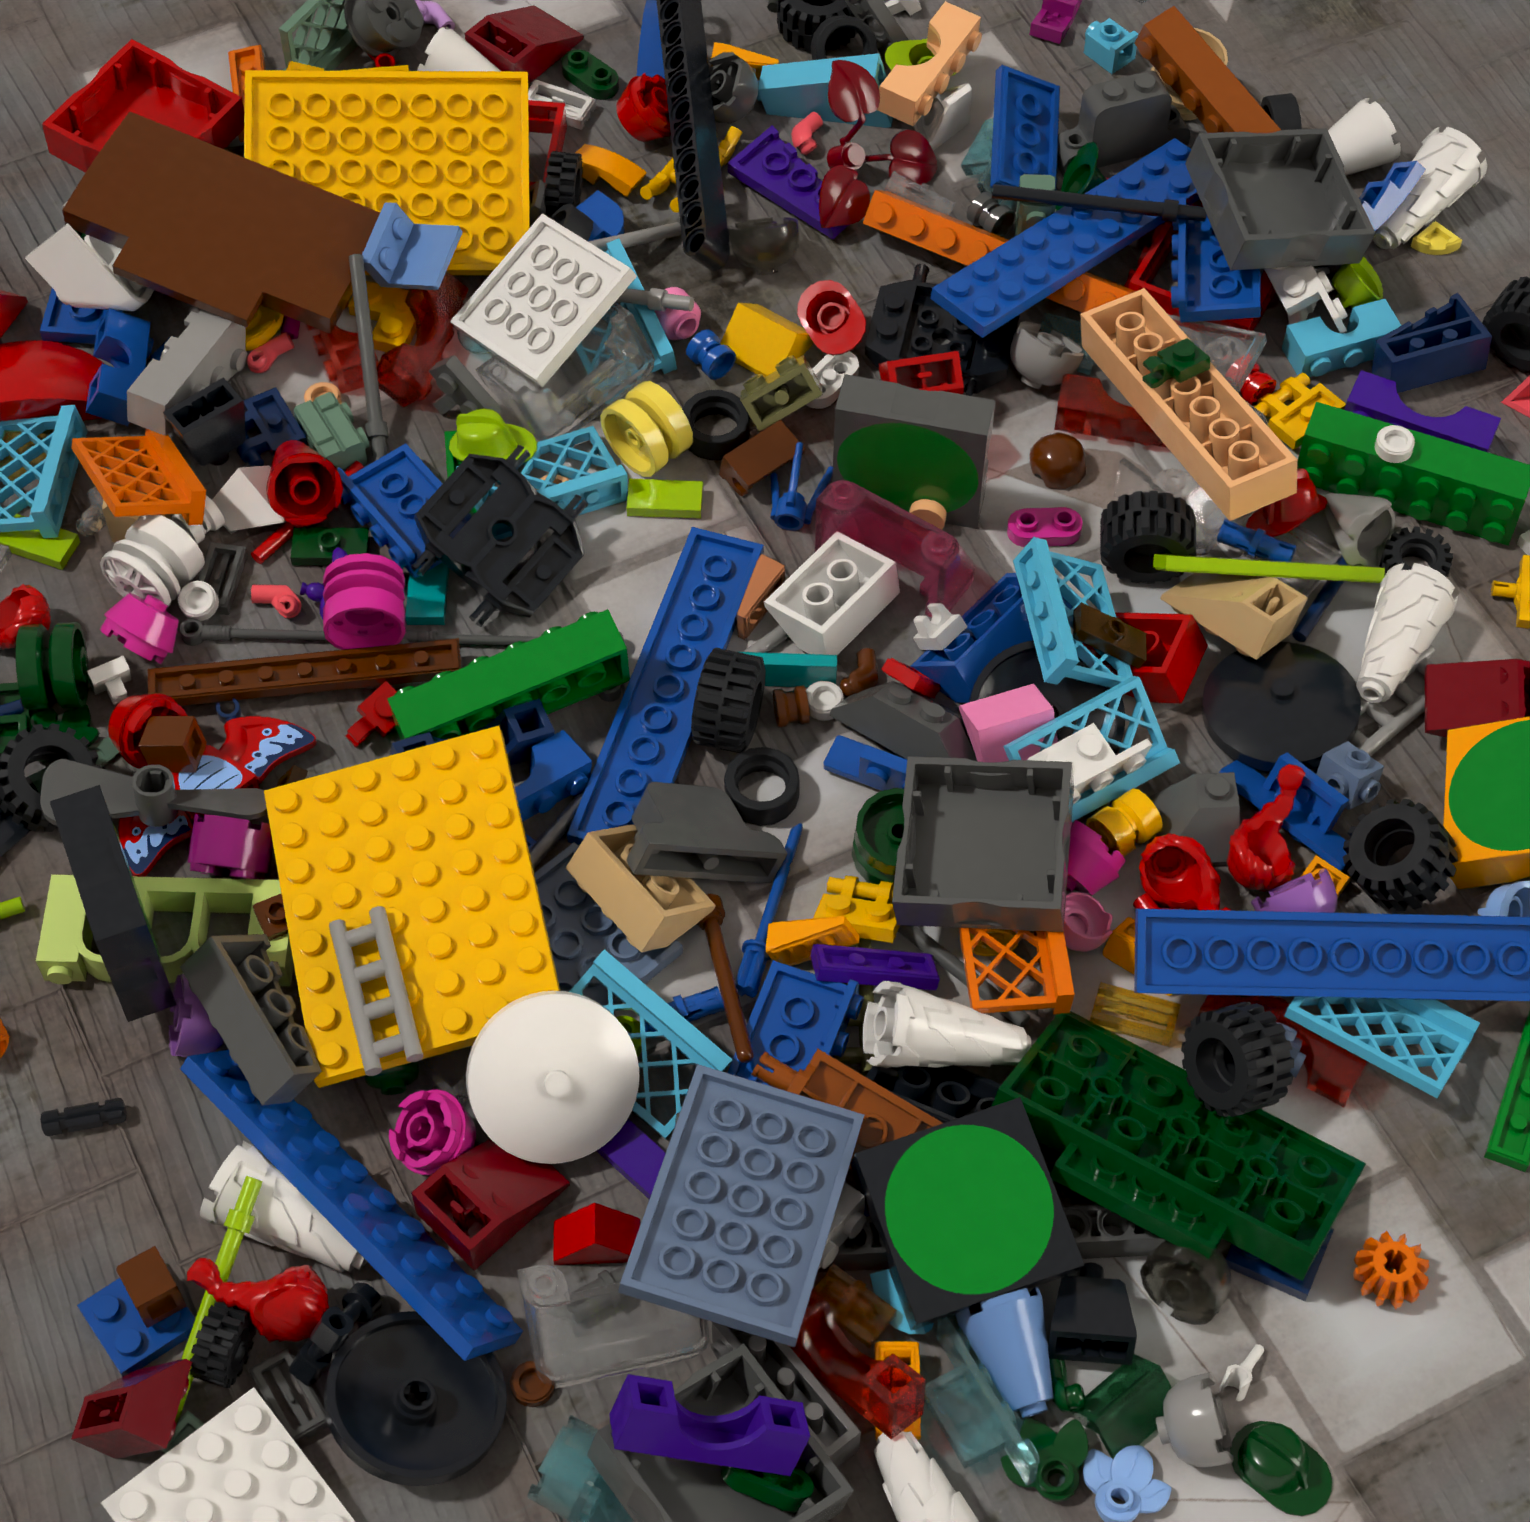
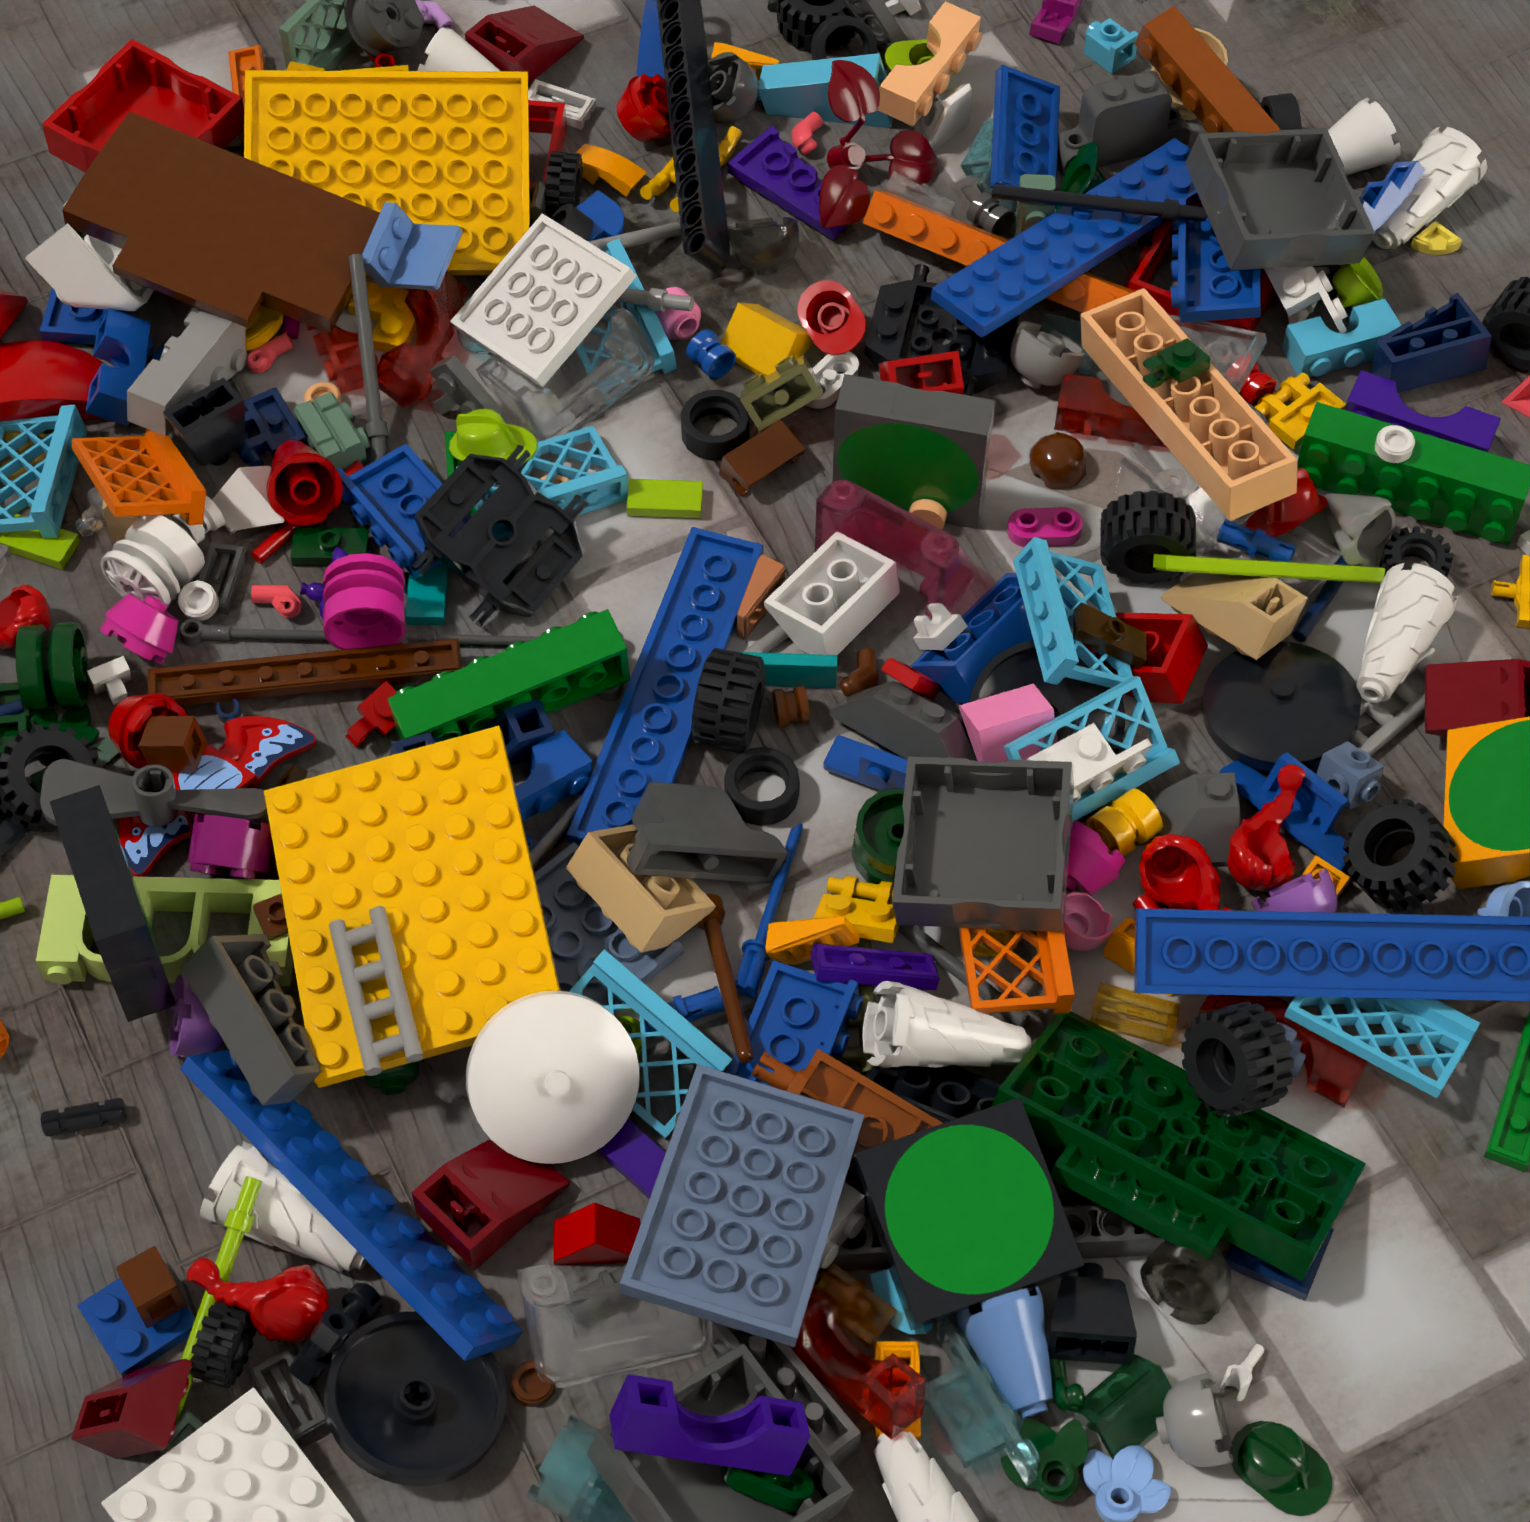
dark pink cone [389,1089,476,1175] -> none
dark green plate [561,49,619,100] -> none
light yellow wheel [600,381,693,477] -> none
blue plant [770,442,833,531] -> none
white tile [806,681,843,721] -> none
orange gear [1353,1231,1429,1310] -> none

